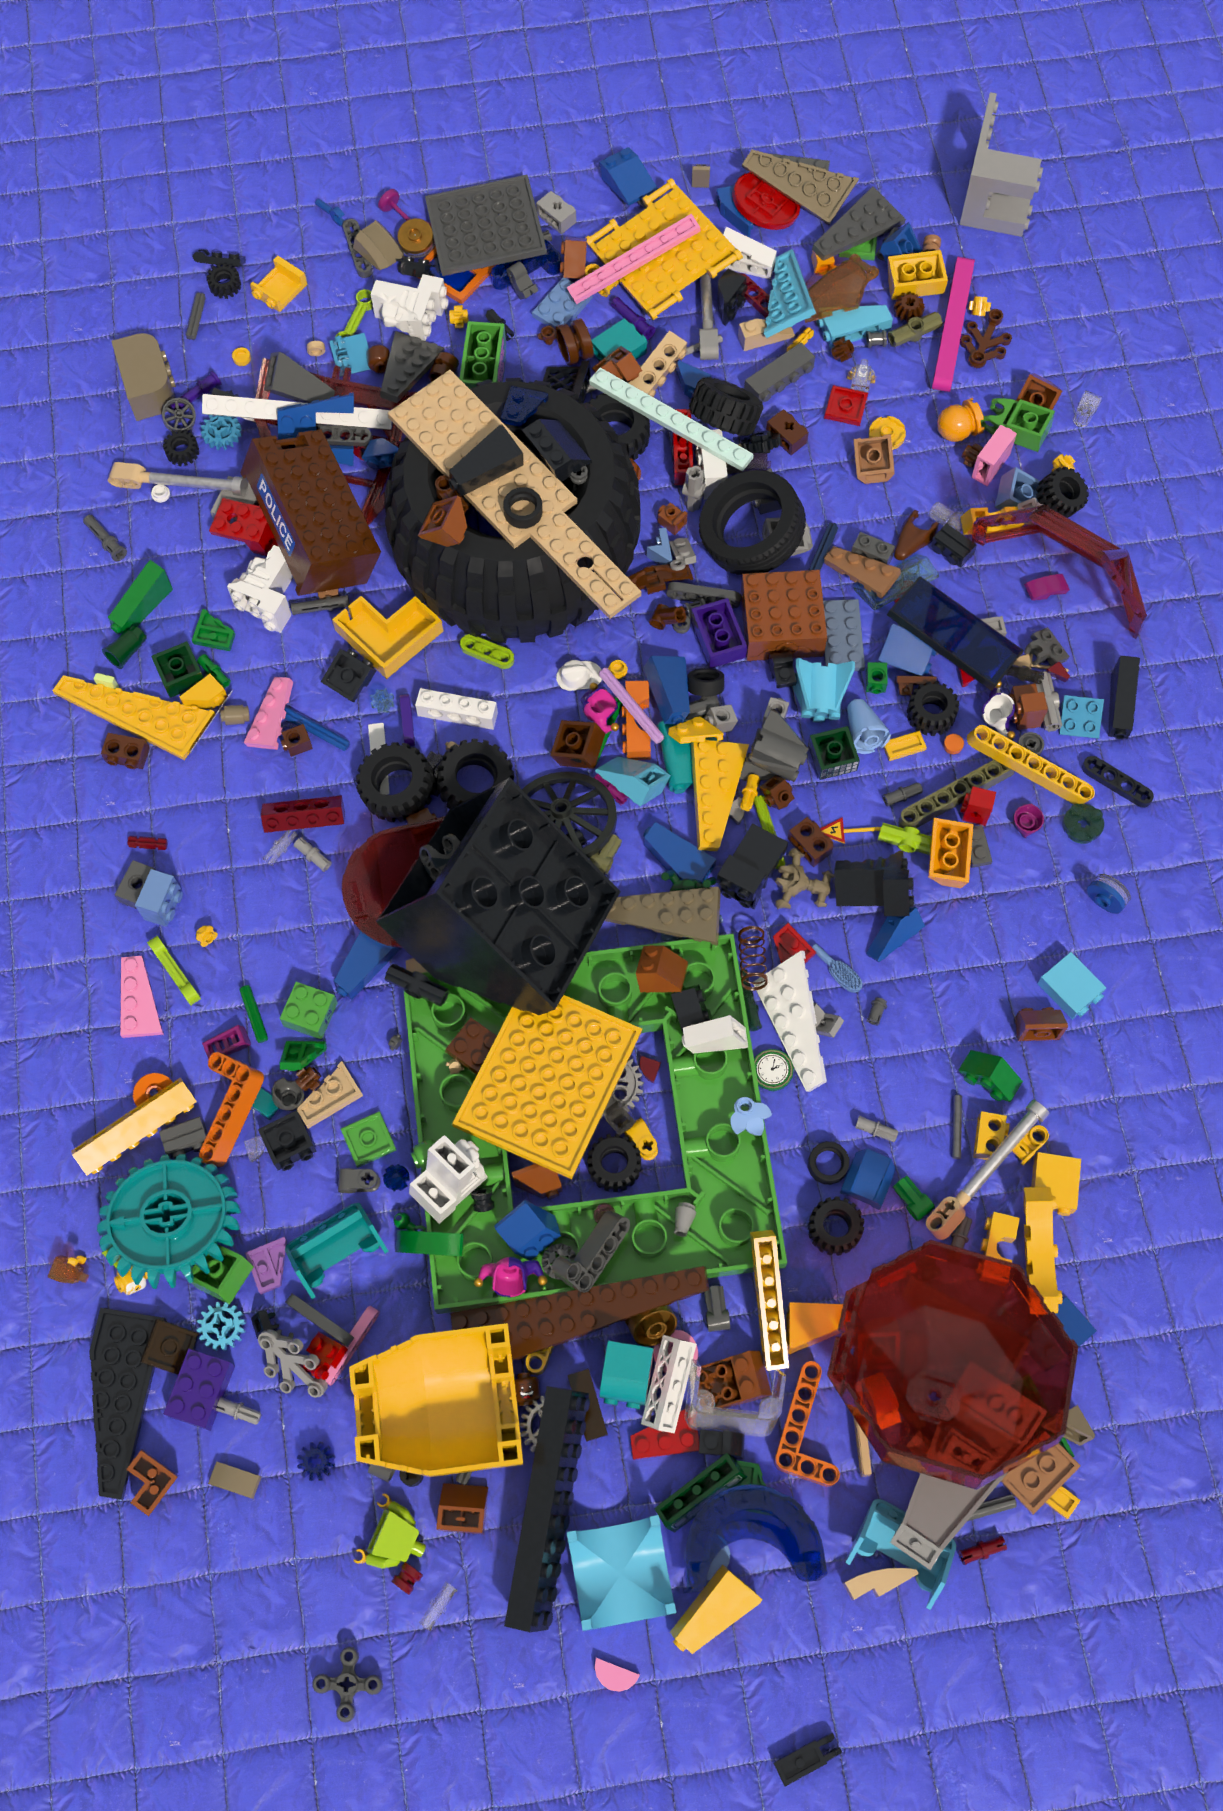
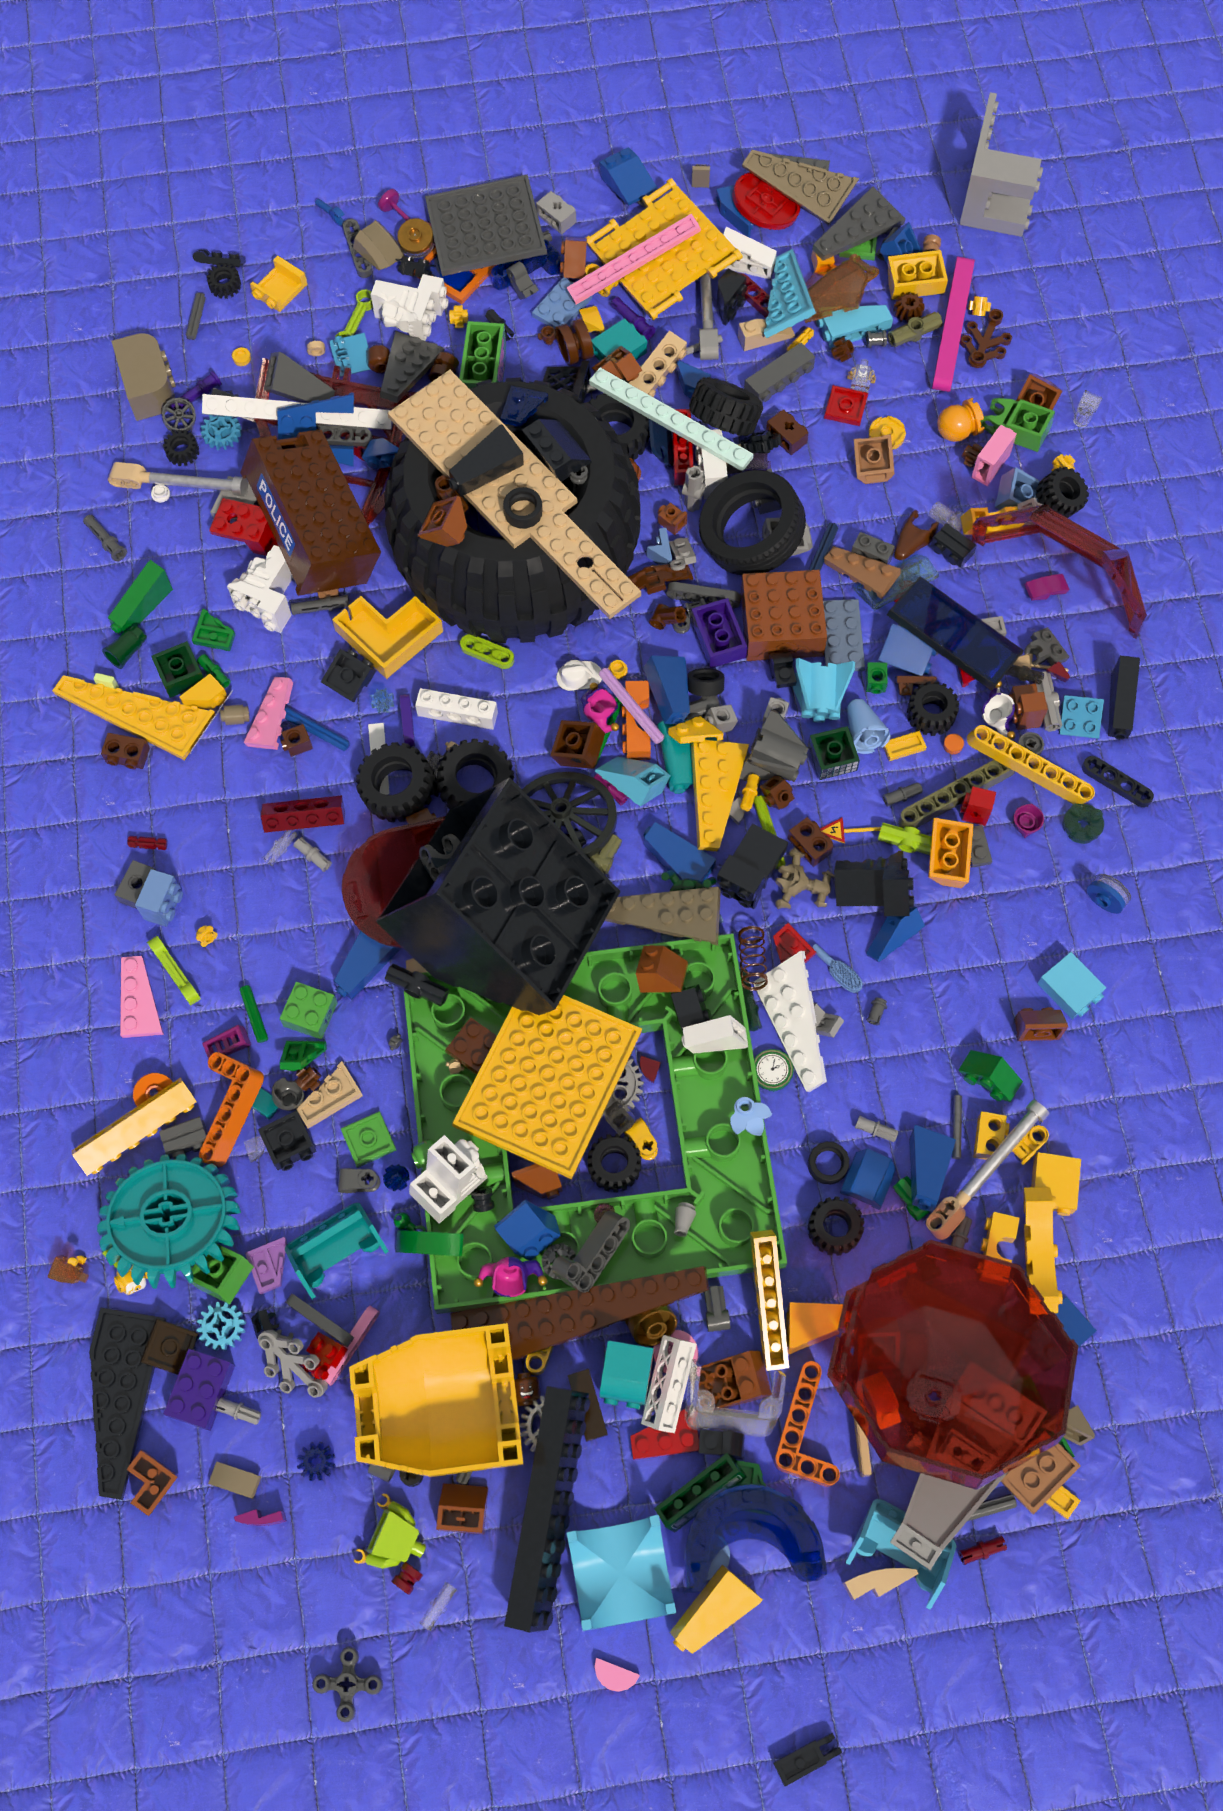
none -> magenta slope [234,1509,287,1526]
none -> yellow slope [579,306,605,334]
none -> dark blue piece [649,419,673,467]
none -> blue slope [909,1125,956,1212]

